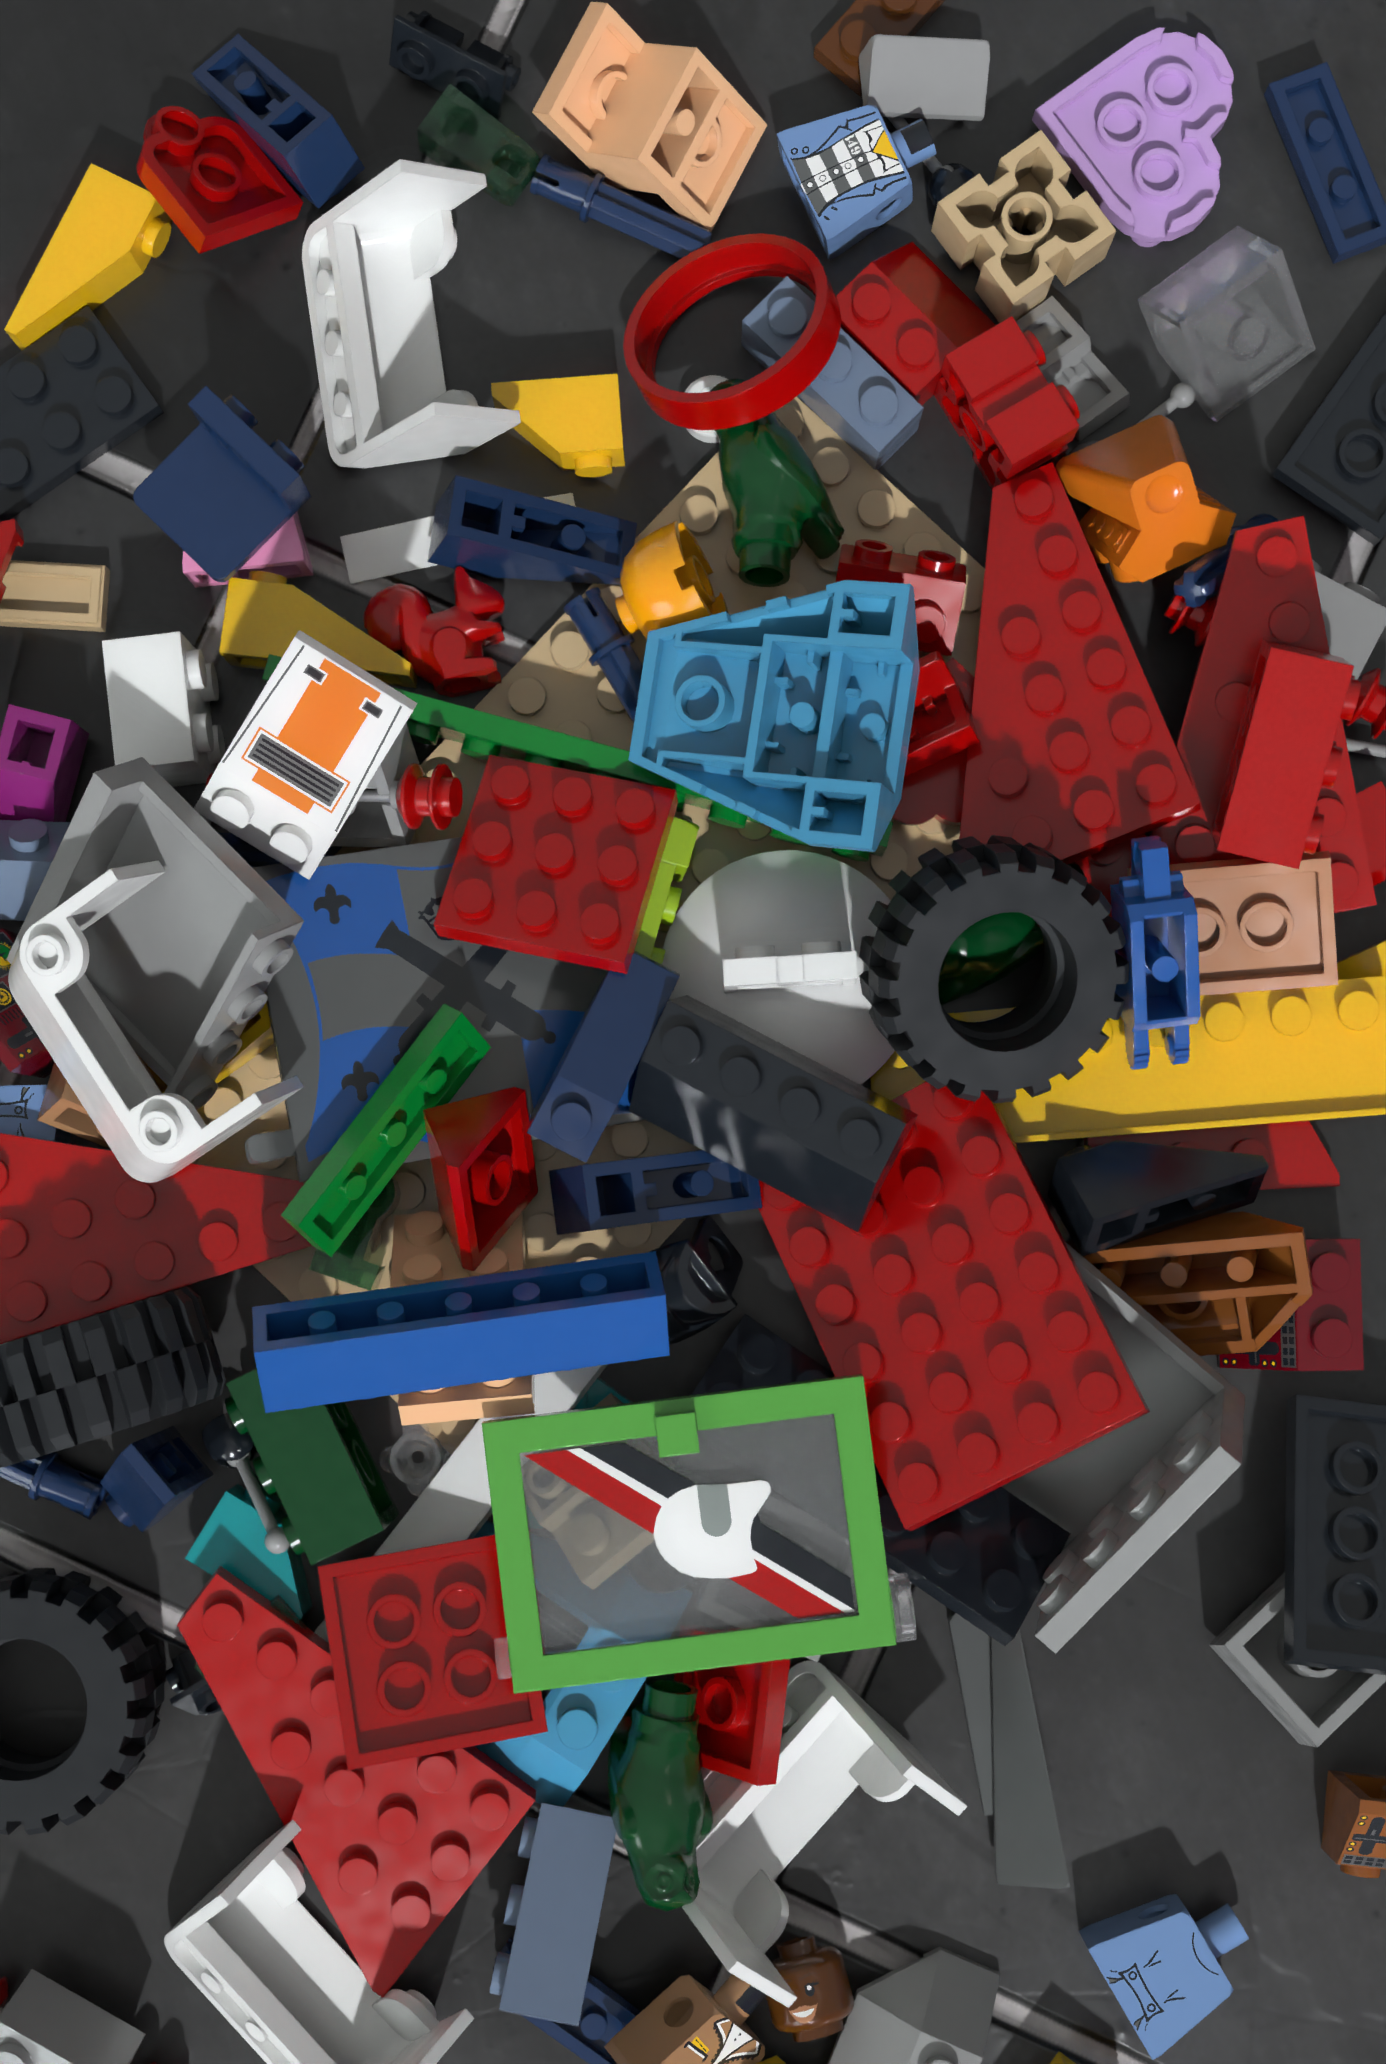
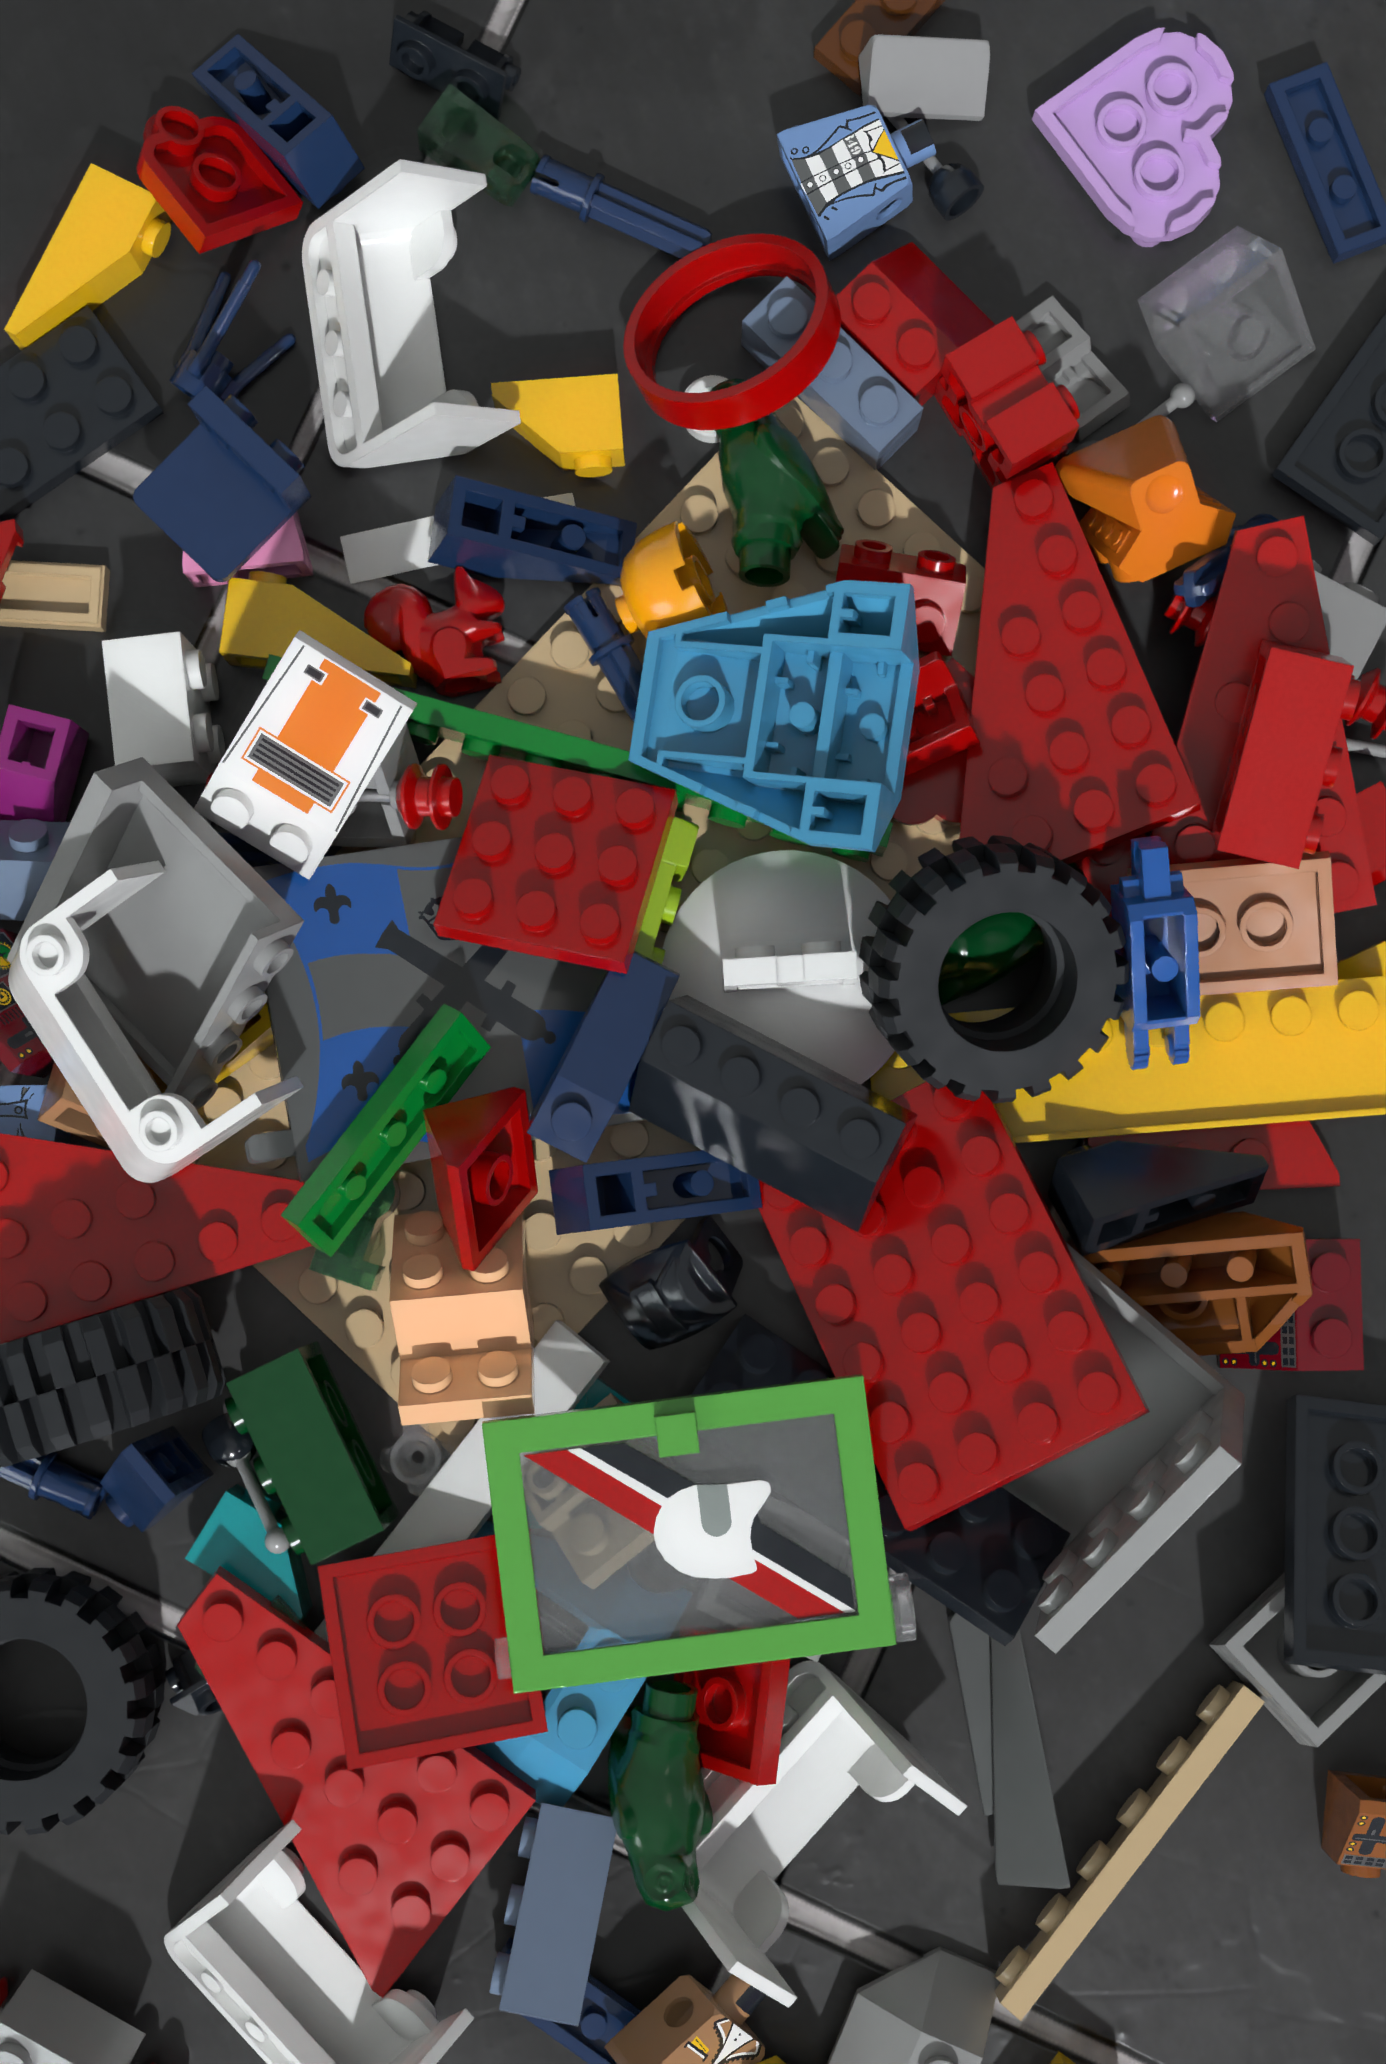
blue brick [252,1251,670,1413] -> none
light nougat bracket [532,2,767,232] -> none
reddish brown head [766,1935,854,2042] -> none
tan brick [931,130,1116,323] -> none
medium blue torso [1079,1894,1249,2060] -> none
none -> dark blue plant [169,260,296,401]
none -> tan plate [995,1680,1265,2021]

